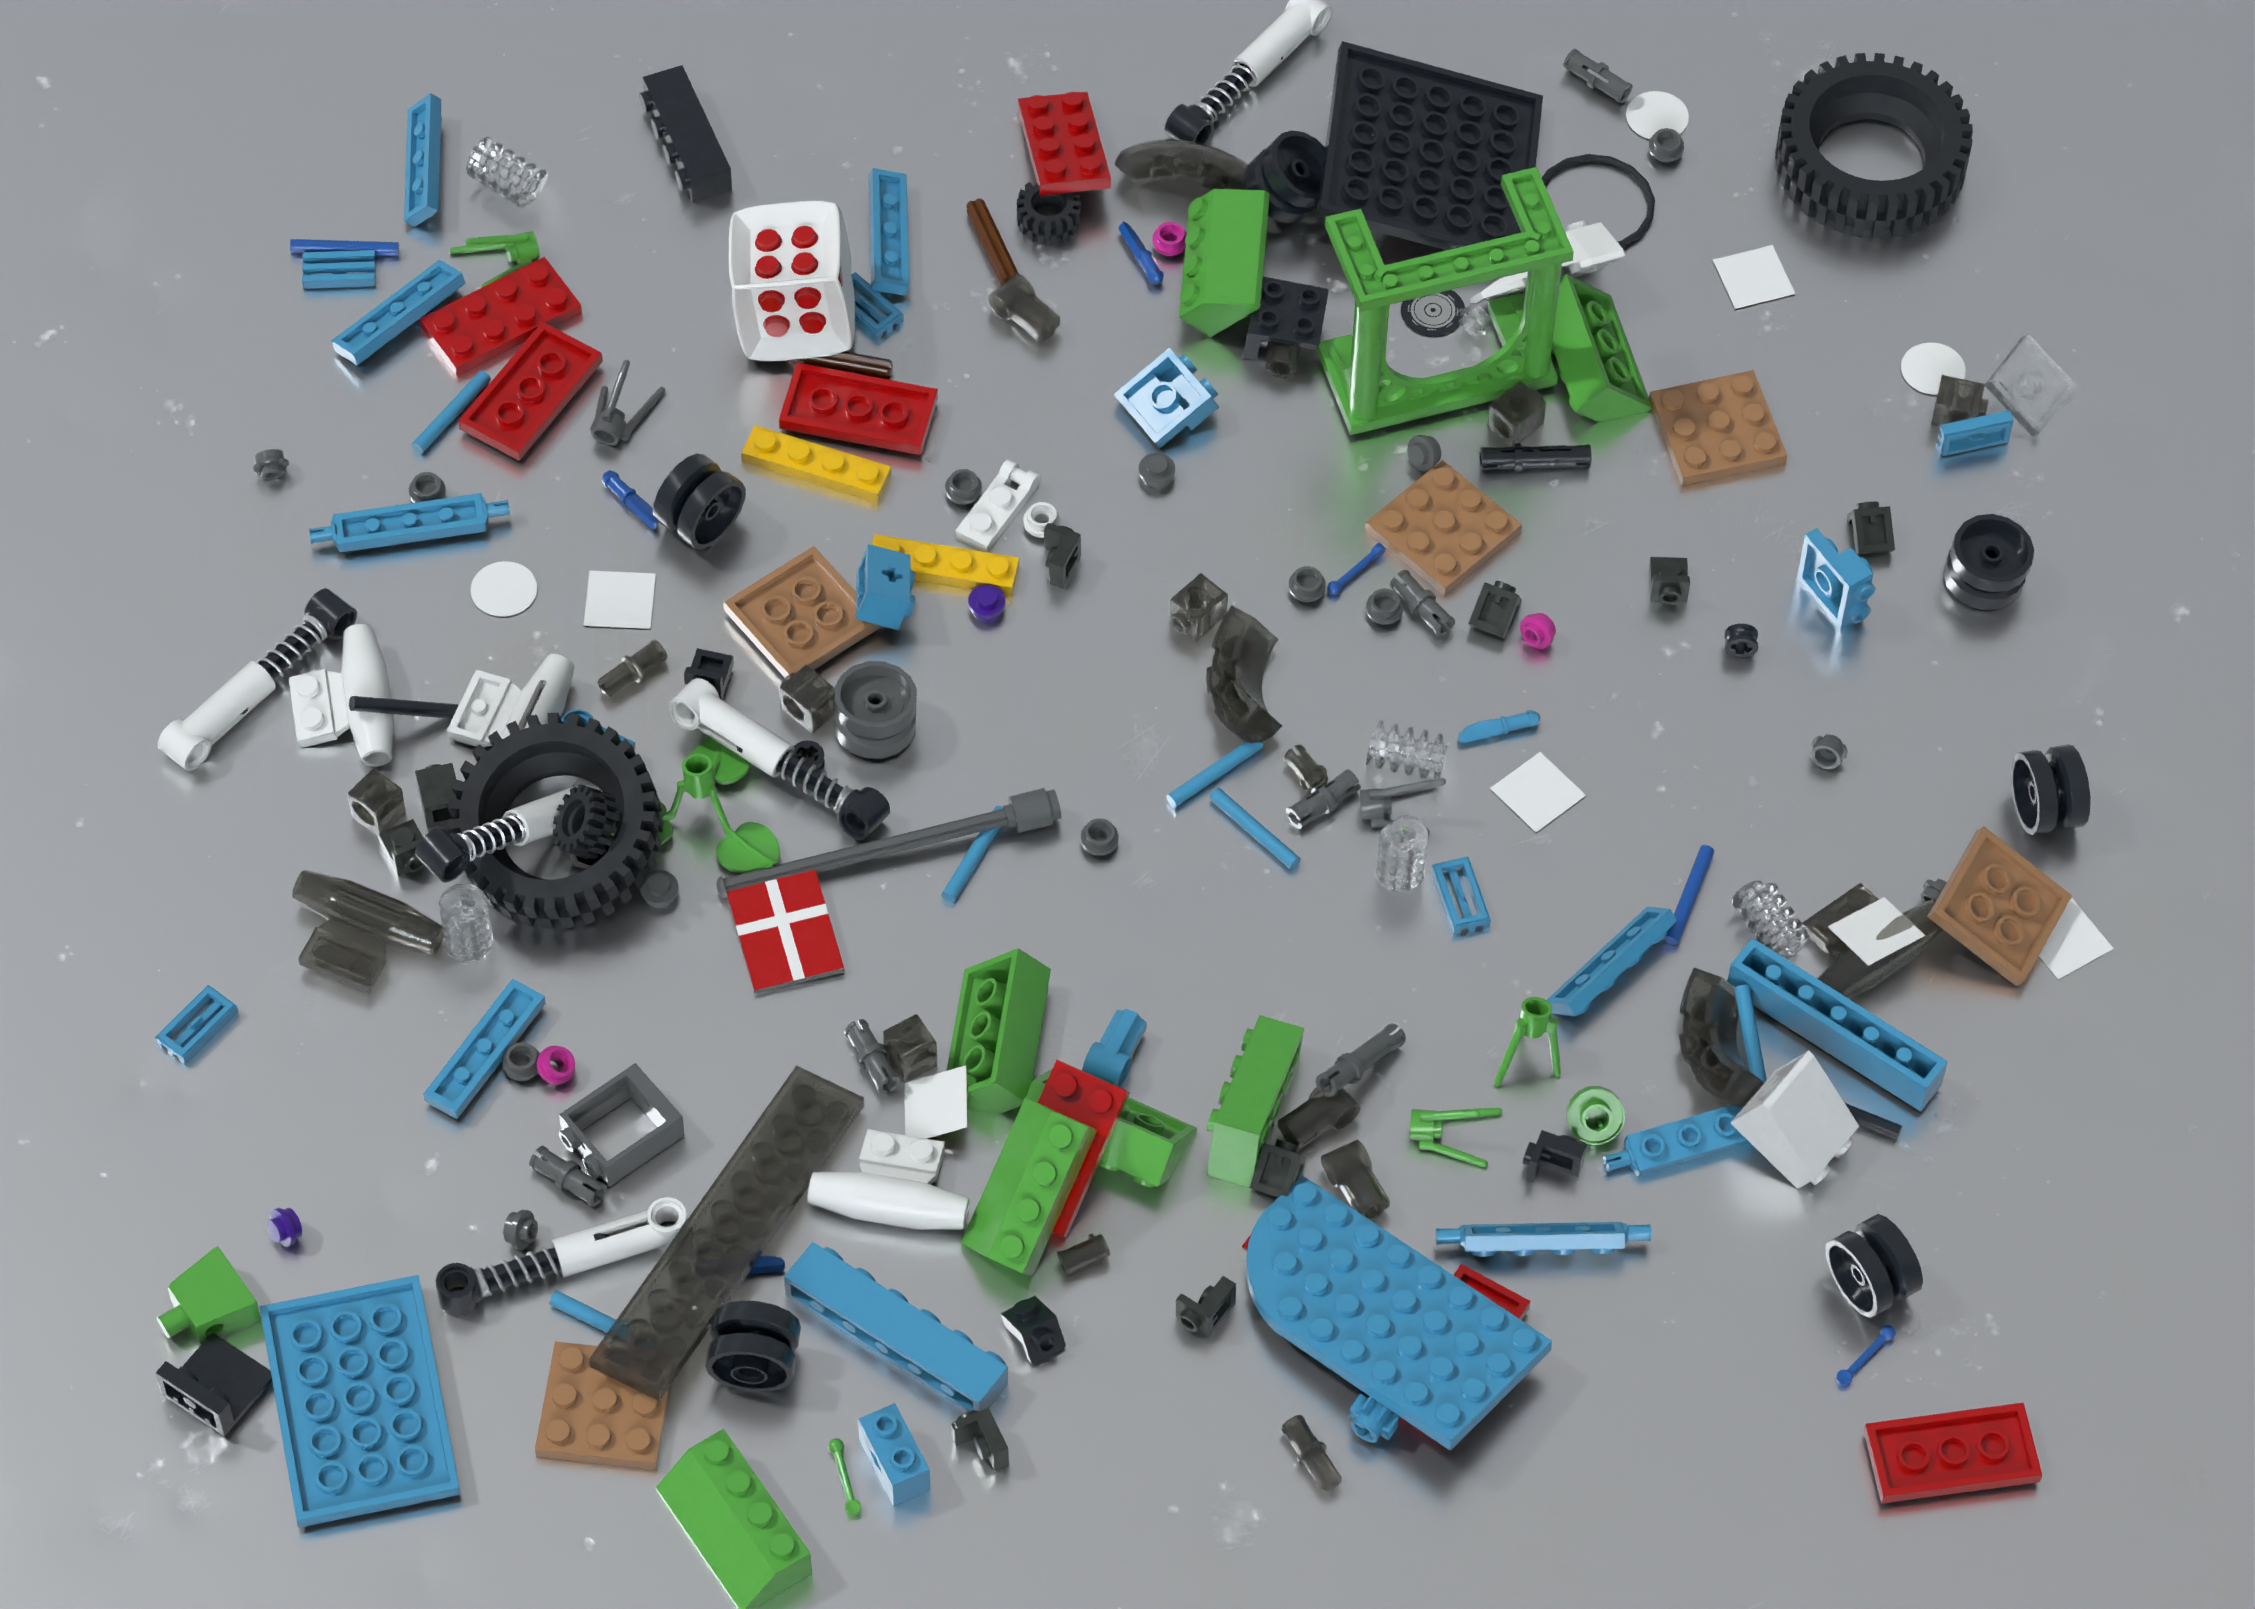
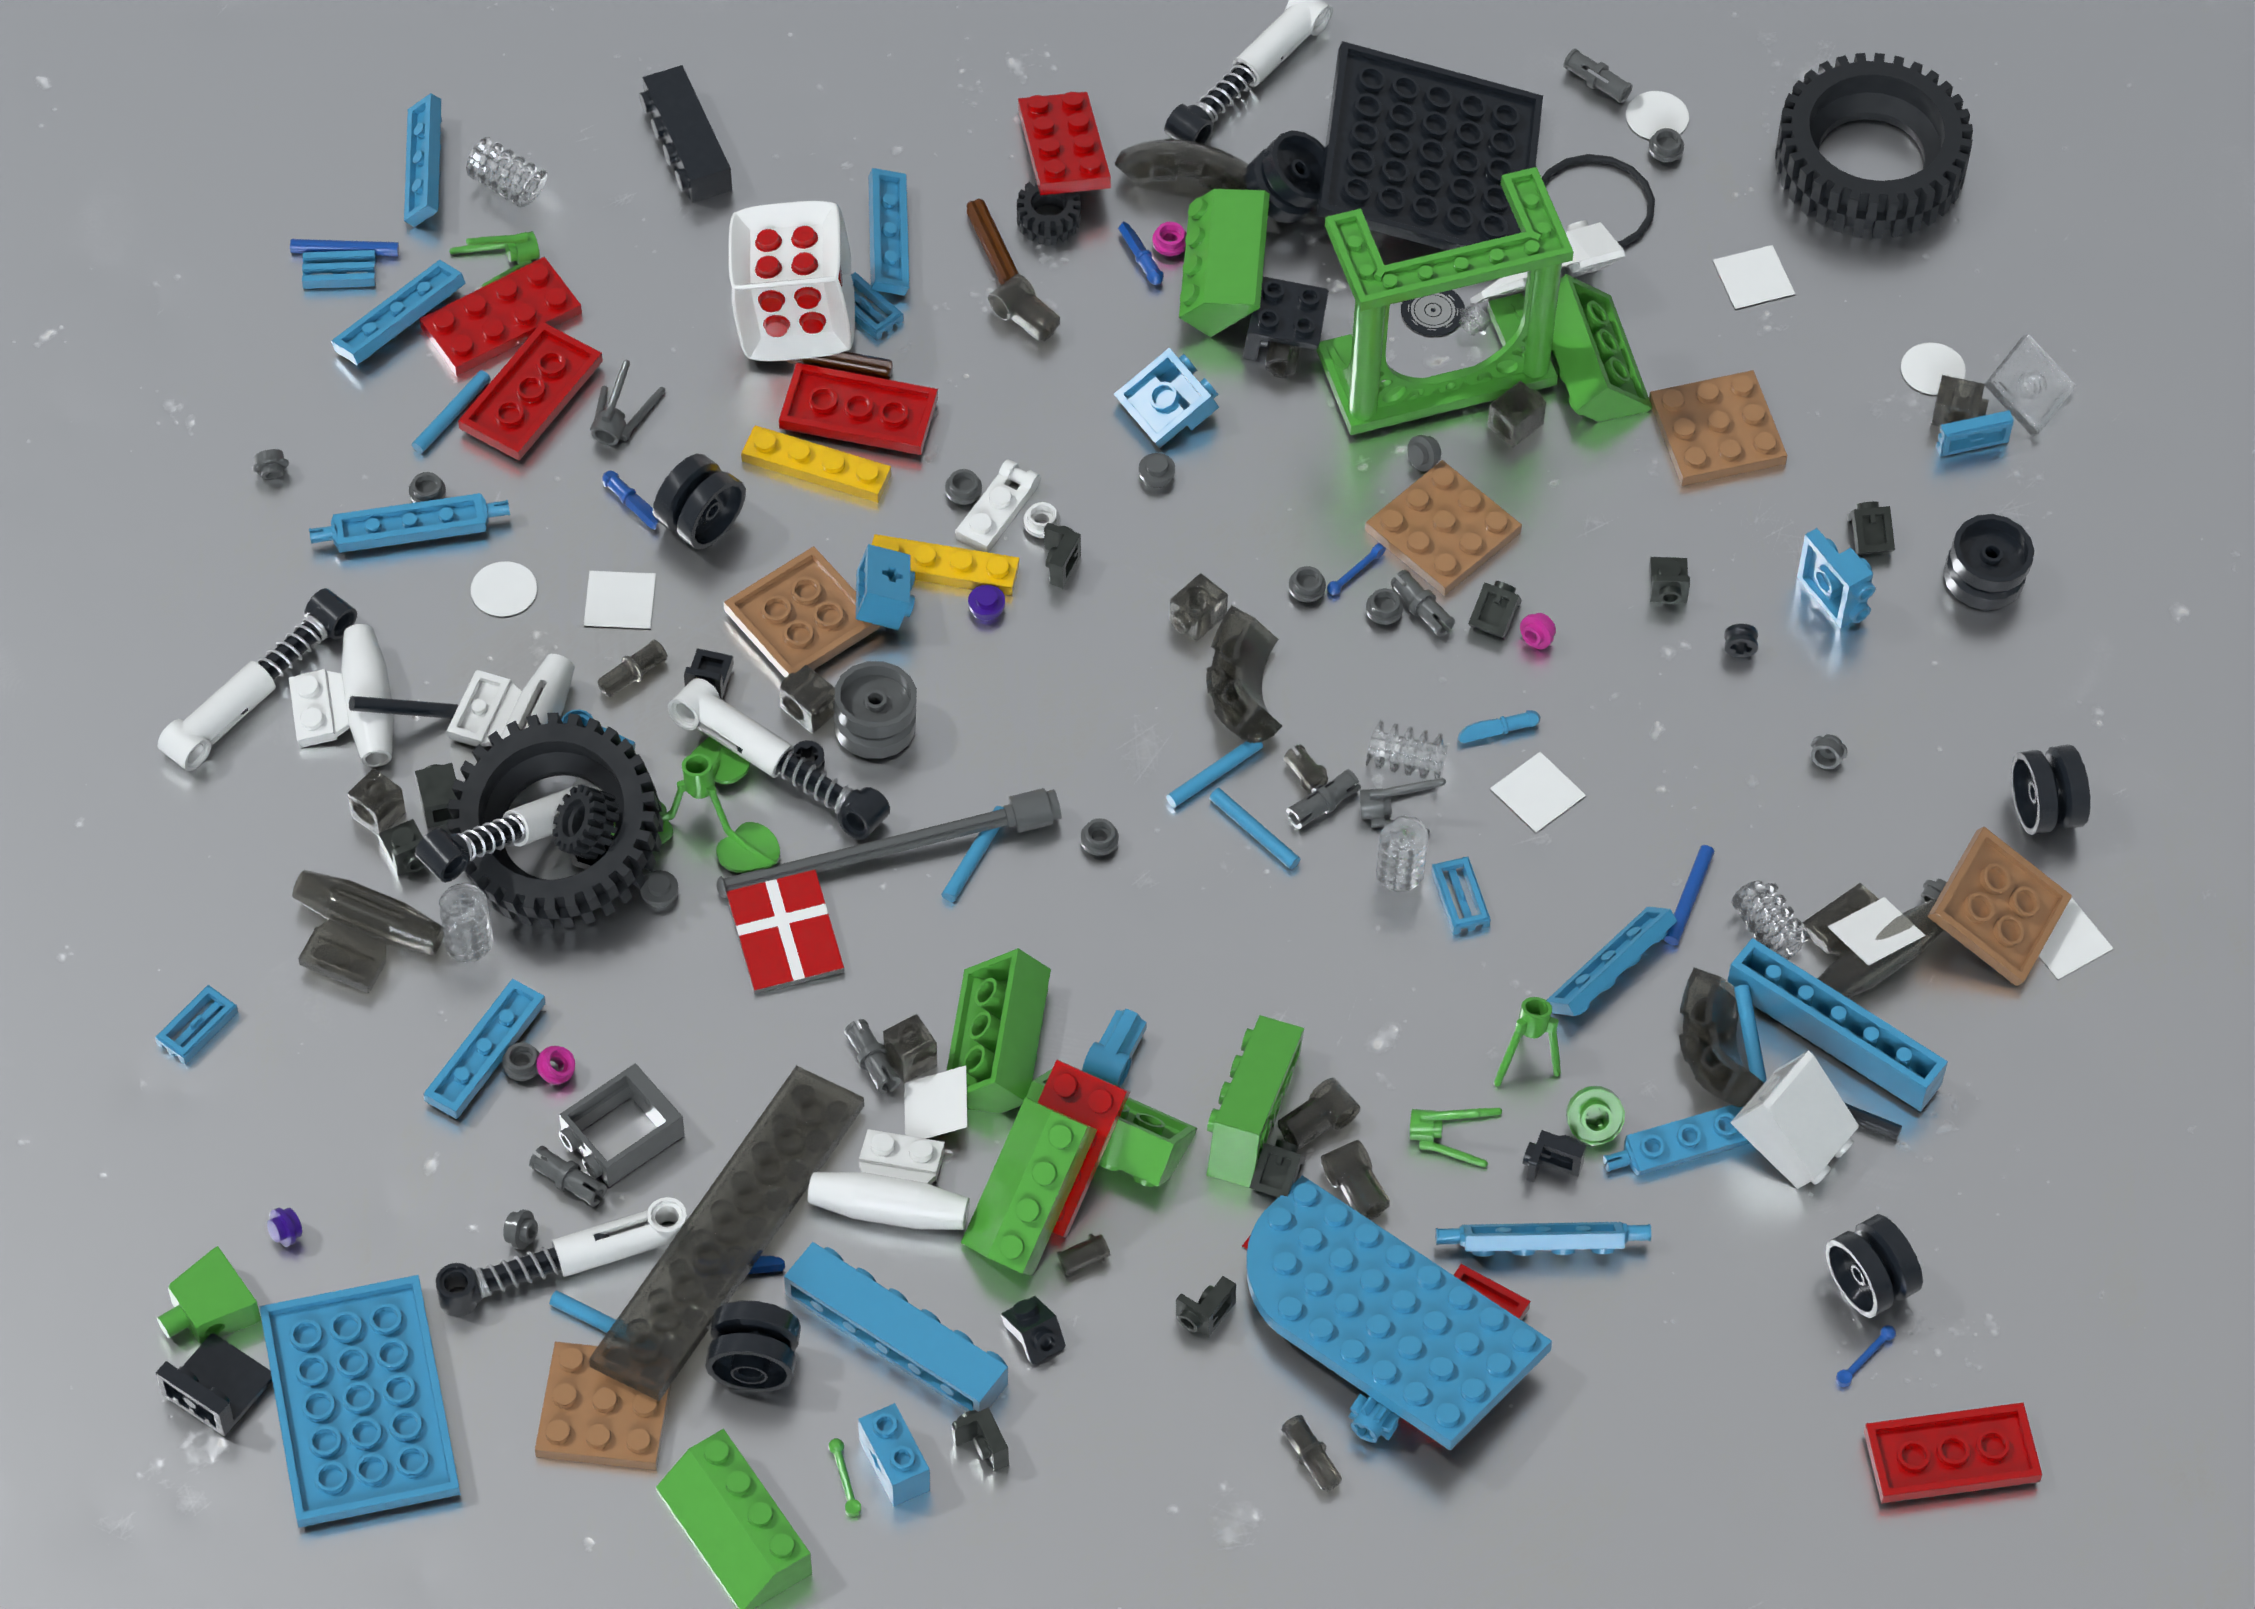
dark grey pin [1316,1023,1406,1097] -> none
black pin [1479,443,1592,473] -> none

